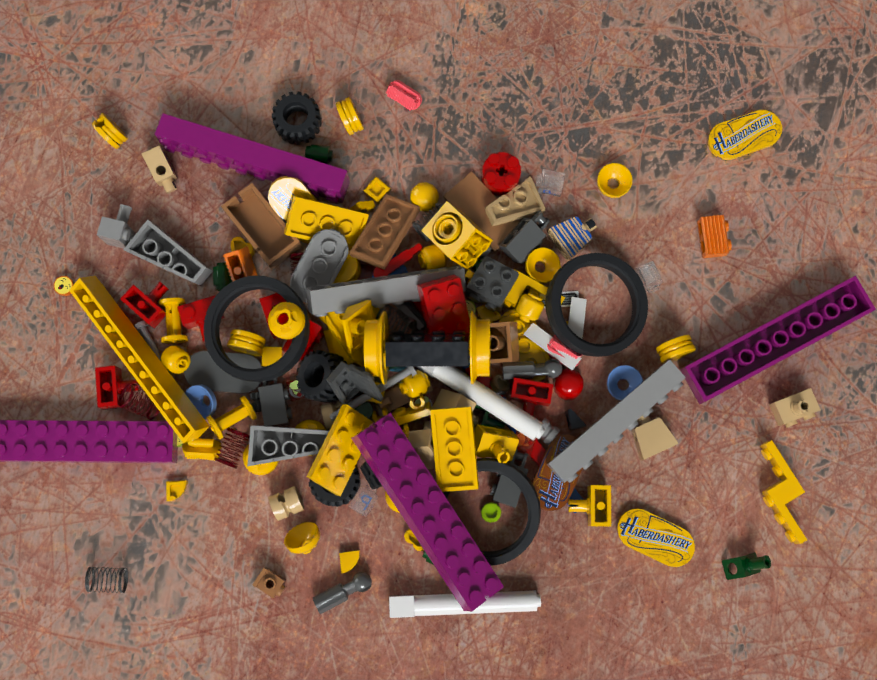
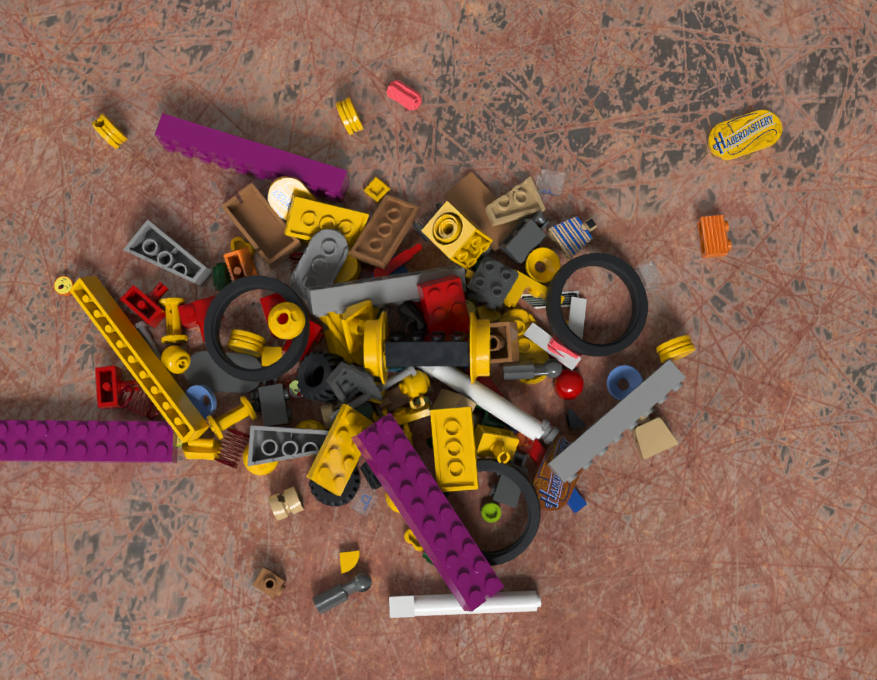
dark grey piece [85,567,128,593] -> none
light grey brick [97,204,135,249] -> none
tan torso [142,146,177,193] -> none
yellow tile [166,480,188,502] -> none
black tyre [272,91,322,145] -> none
yellow piece [284,522,320,554] -> none
dark green brick [305,144,333,165] -> none
yellow tile [350,201,375,211] -> none
tan brick [408,421,435,469] -> none
yellow hair [410,182,439,212] -> none
yellow head [418,244,448,270] -> none
red brick [482,152,521,196] -> none
dark tan tile [490,374,510,395] -> none
red brick [510,378,554,416] -> none
yellow head [515,292,544,323] -> none
yellow brick [568,485,611,527] -> none
yellow piece [597,163,632,198] -> none
yellow tile [617,509,695,567] -> none
magenta brick [680,275,876,405] -> none
dark green bracket [722,552,771,580] -> none
yellow bracket [760,440,807,544] -> none
tan brick [769,388,820,428] -> none

